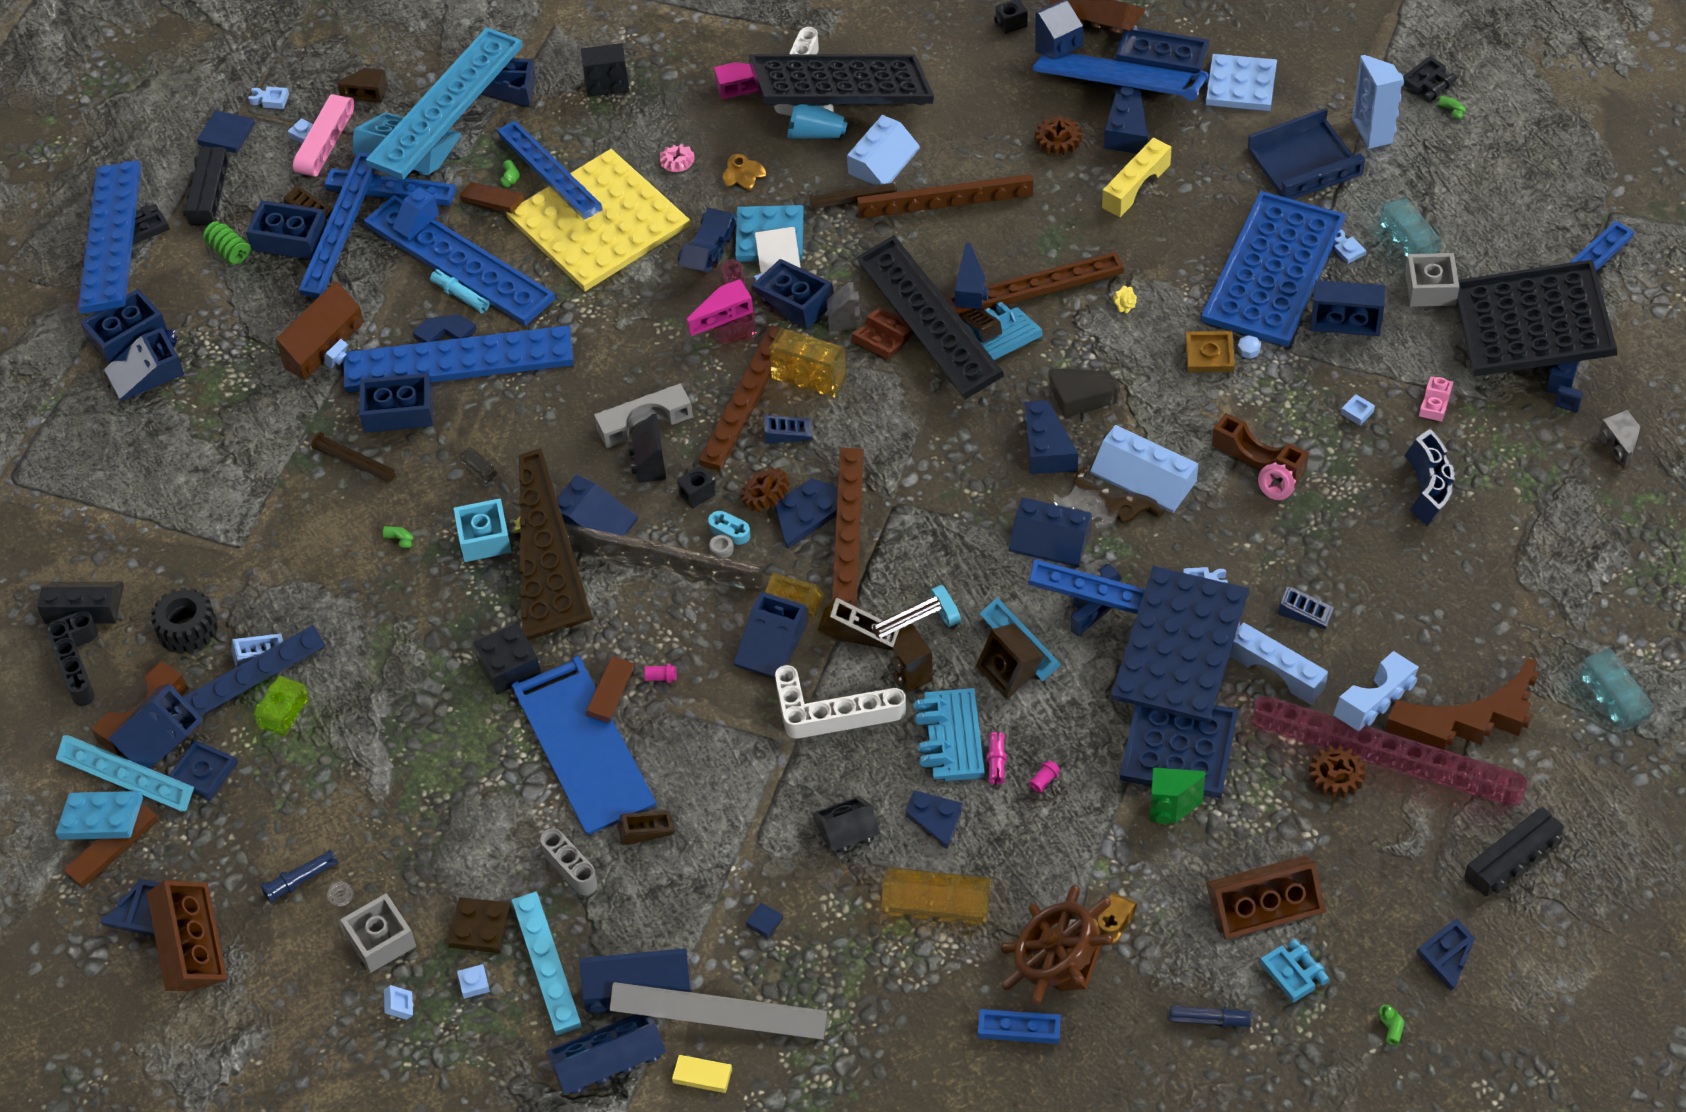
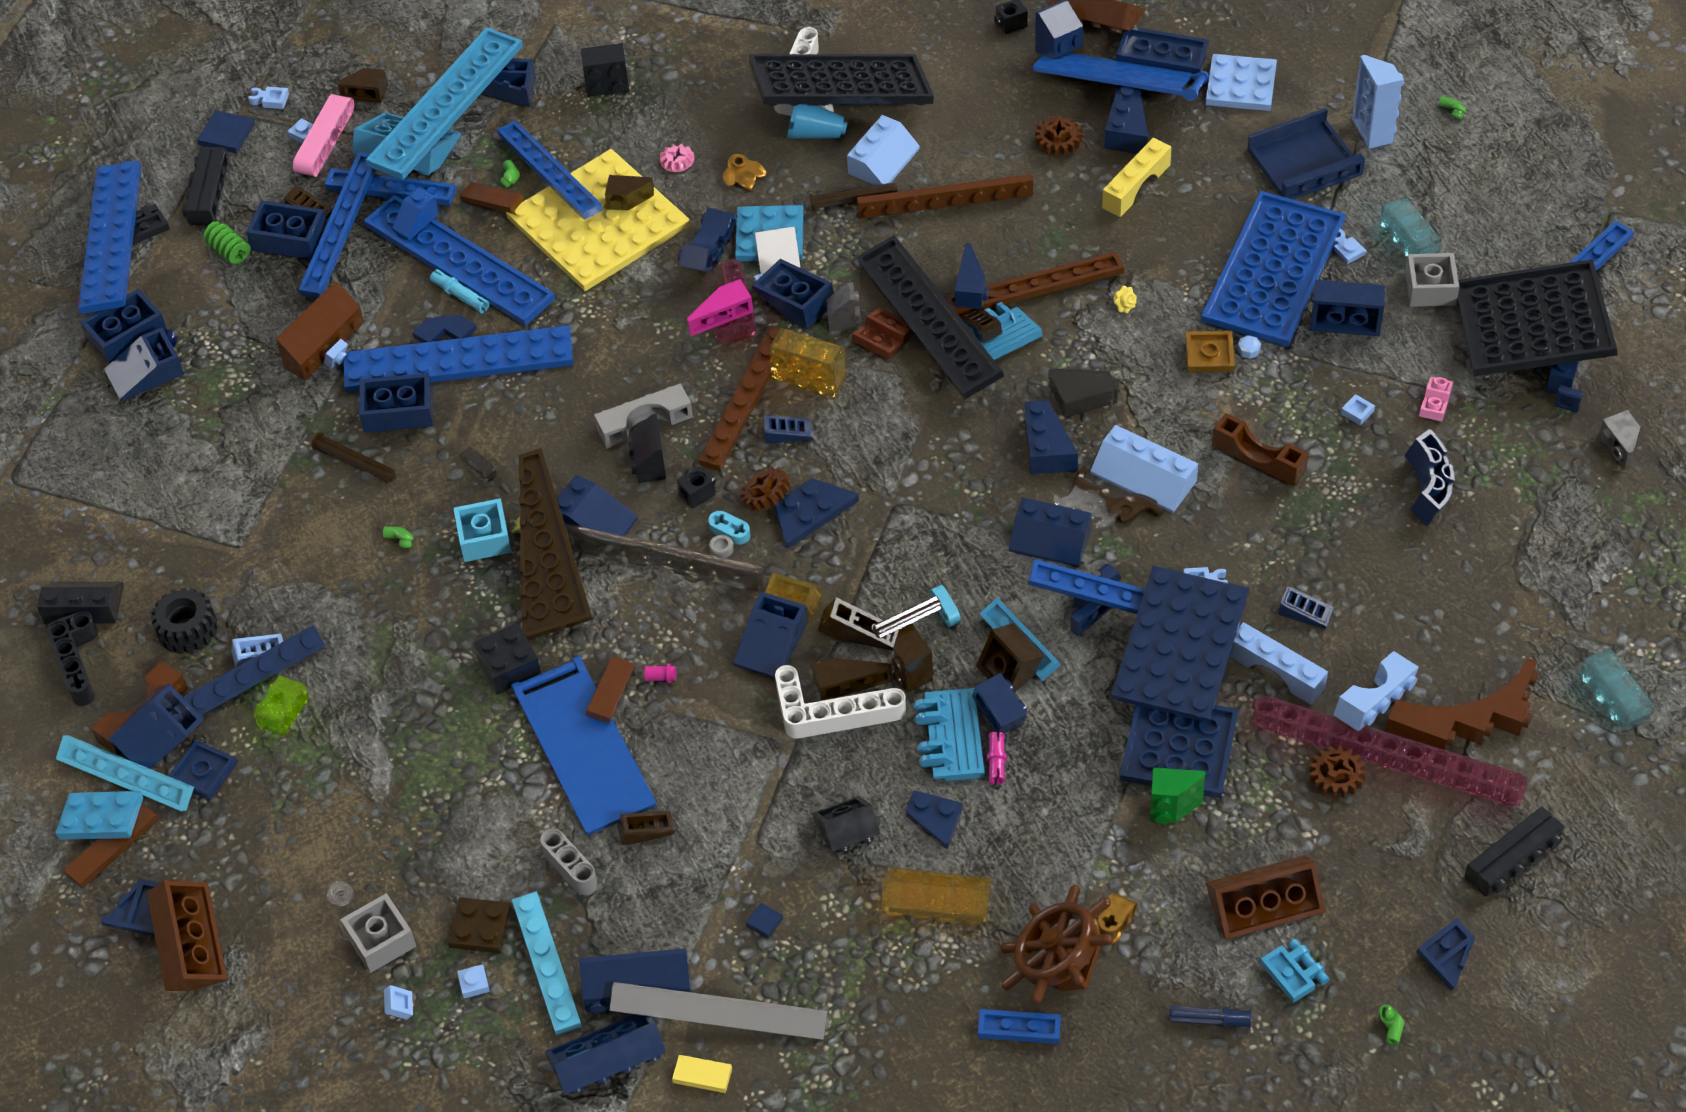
dark blue pin [260,849,338,904] -> none
dark pink slope [714,62,759,99] -> none
reddish brown plate [832,447,864,607] -> none
dark pink pin [1028,760,1060,793] -> none
bright pink gear [1258,462,1296,500] -> none
black plate [1403,56,1457,102] -> none
none -> dark brown slope [605,175,655,210]
none -> dark brown slope [812,658,893,701]
none -> dark blue brick [972,673,1027,737]

